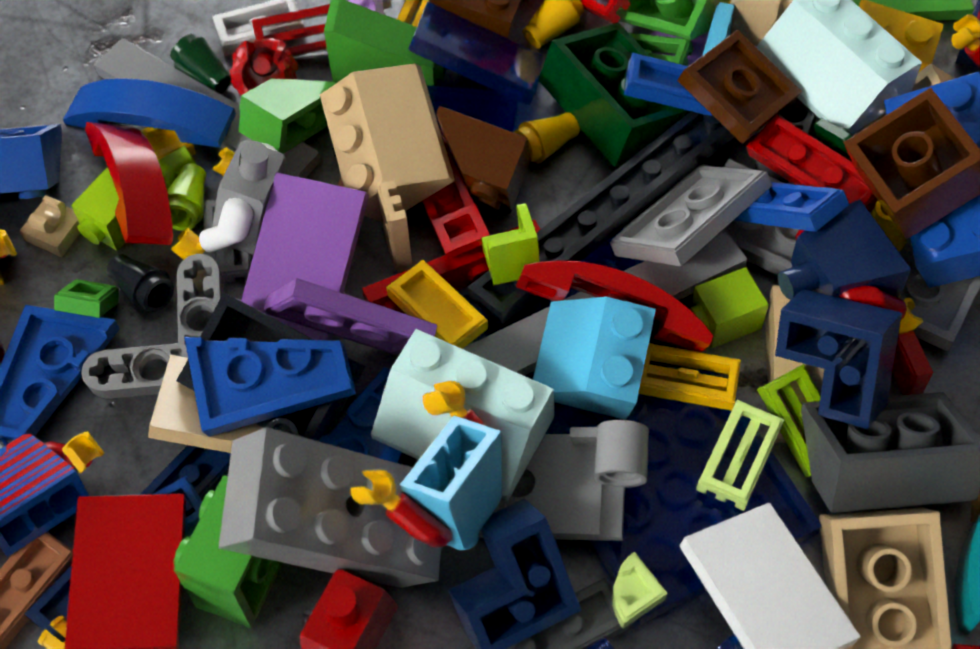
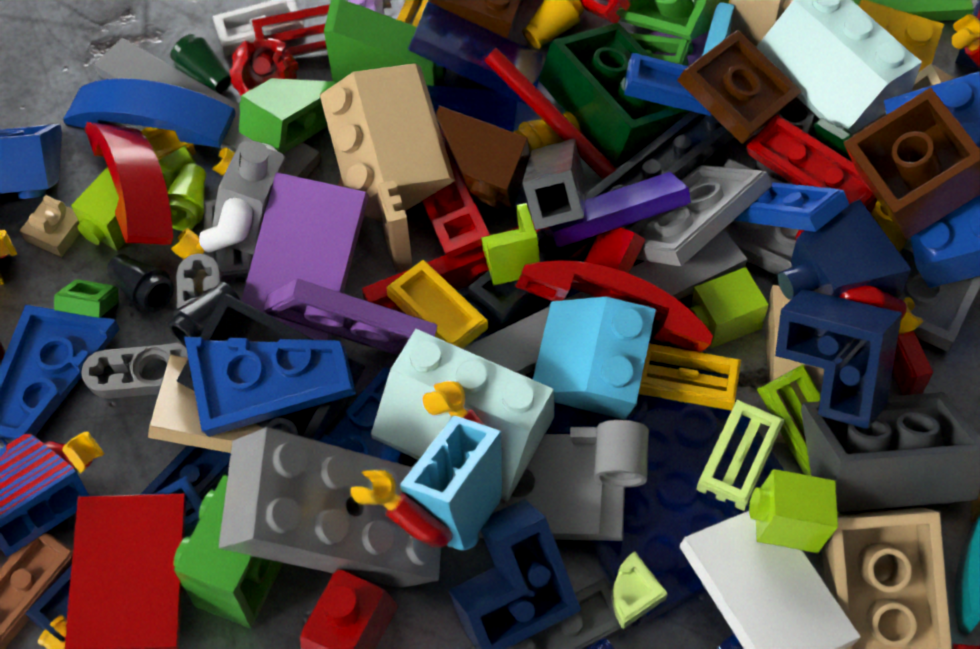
none -> black cone [168,282,240,348]
none -> red piece [484,48,617,180]
none -> dark grey brick [522,138,586,230]
none -> dark purple tile [542,172,691,248]
none -> red tile [584,227,646,273]
none -> lime brick [749,469,838,553]

